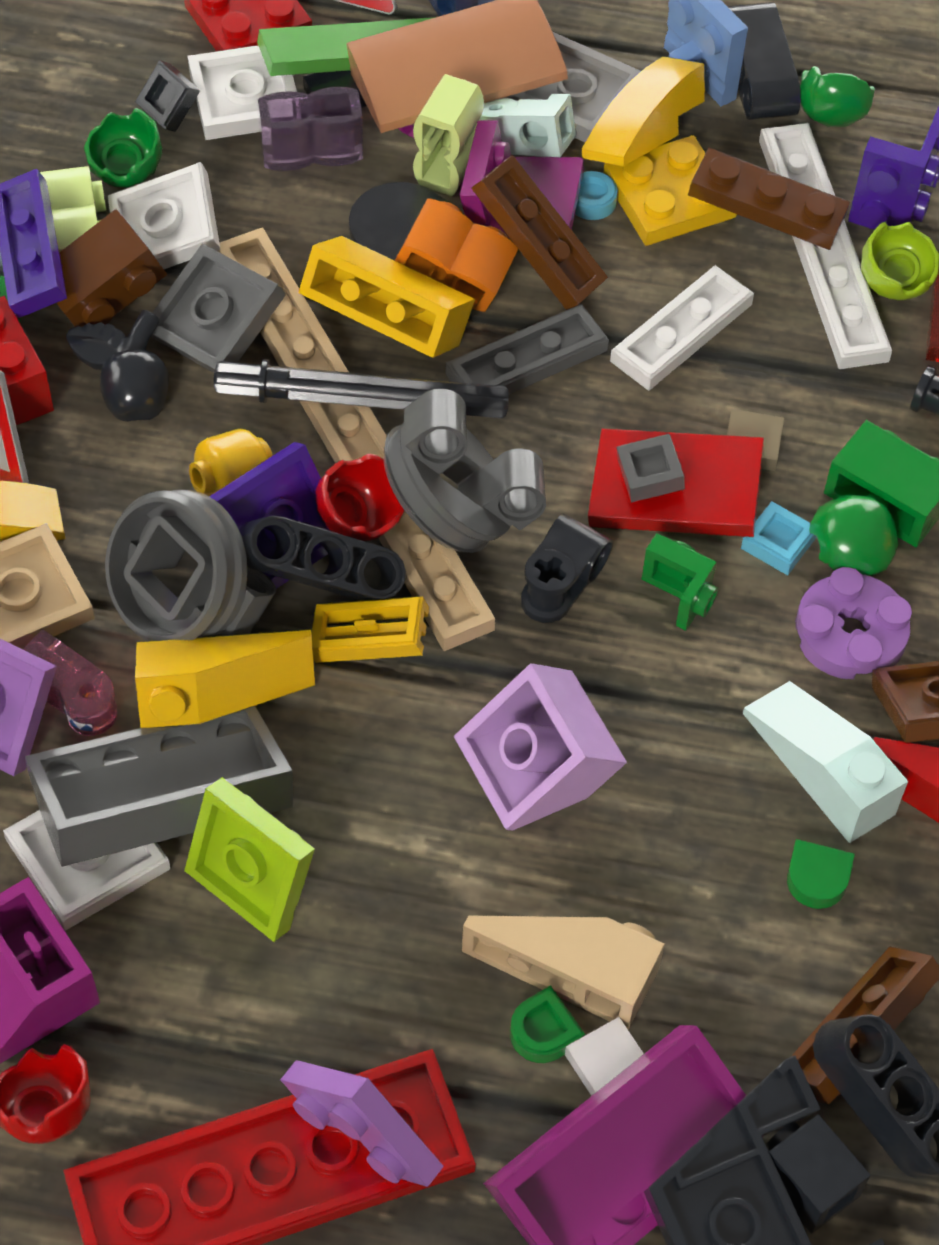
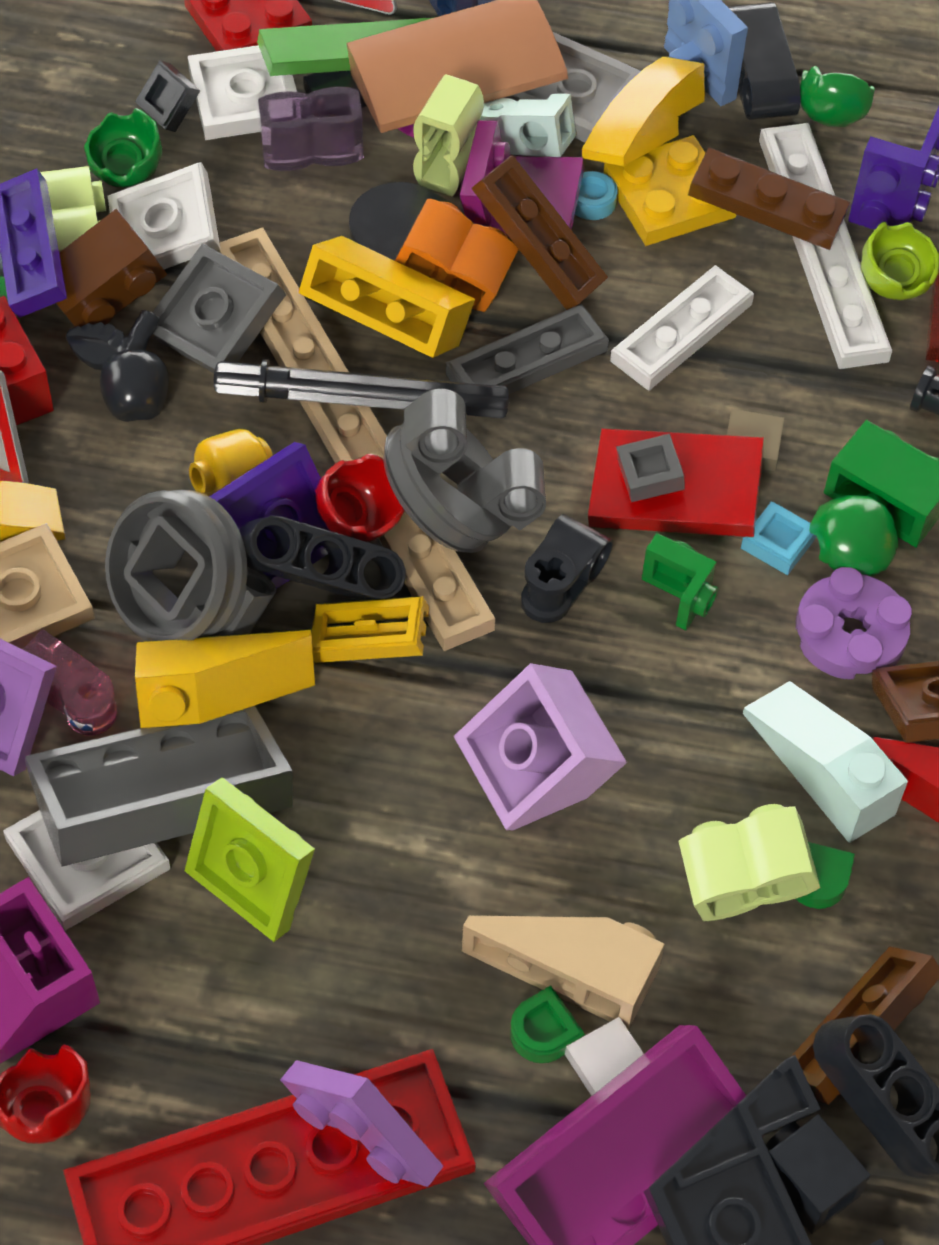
none -> yellowish green brick [679,804,820,921]

